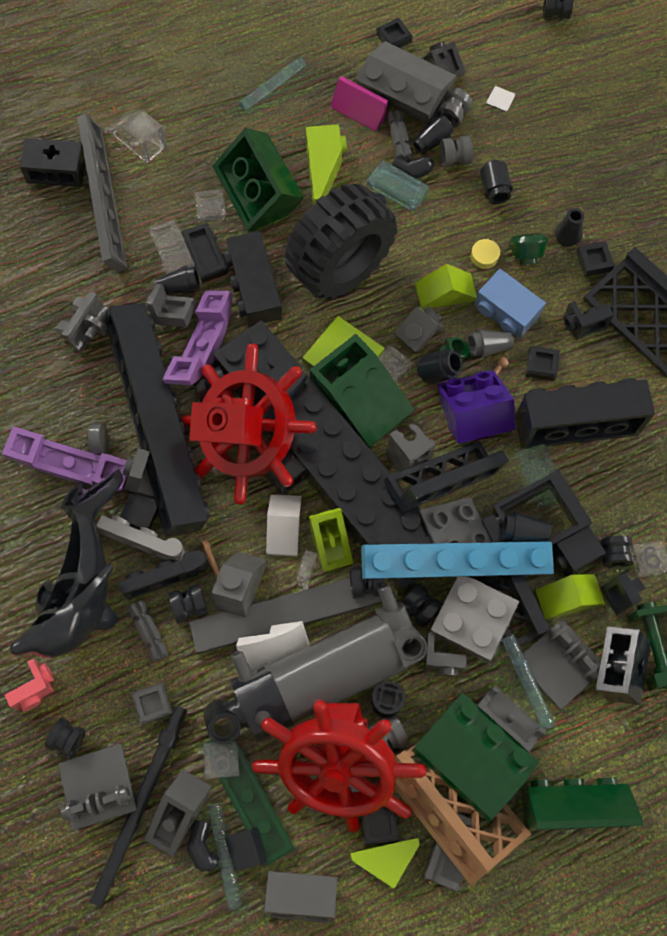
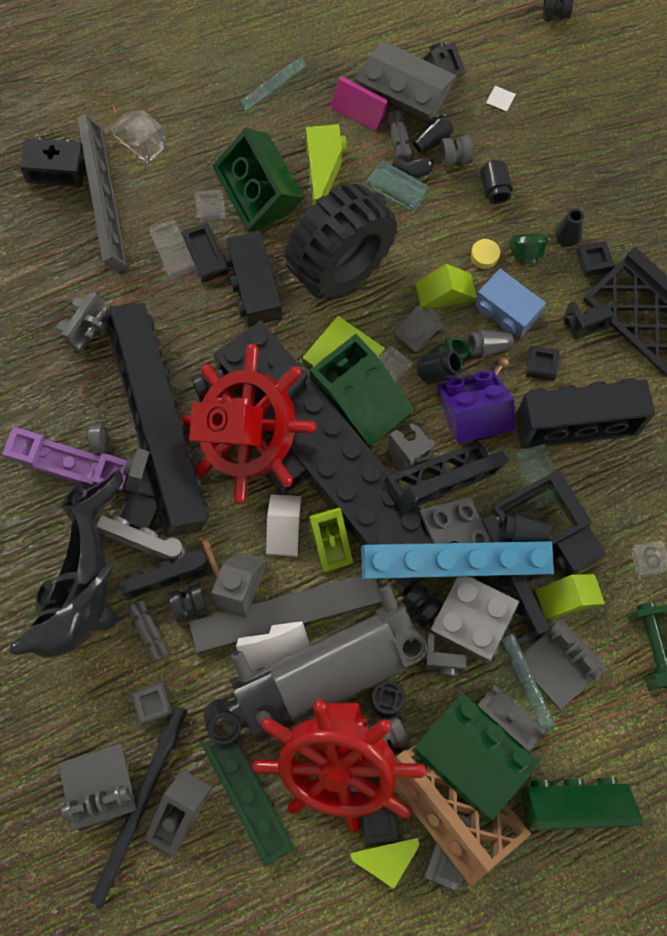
coral bracket [4,658,54,712] -> none
black wheel [45,717,86,760] -> none
dark grey bracket [147,284,196,327] -> none
black cone [155,265,200,294] -> none
medium lavender slope [163,291,233,385] -> none
black arm [187,819,219,872] -> none
clear tile [203,741,240,779] -> none
clear light blue bar [208,802,243,911] -> none
black tile [225,827,267,871] -> none
dark grey hinge [264,871,338,924] -> none
clear tile [296,550,317,590] -> none
black wheel [350,566,385,599] -> none
black tile [376,18,413,48] -> none
dark grey wheel [436,88,473,128] -> none
black brick [596,627,651,705] -> none
black wheel [600,536,635,568] -> none
black tile [600,572,646,615] -> none

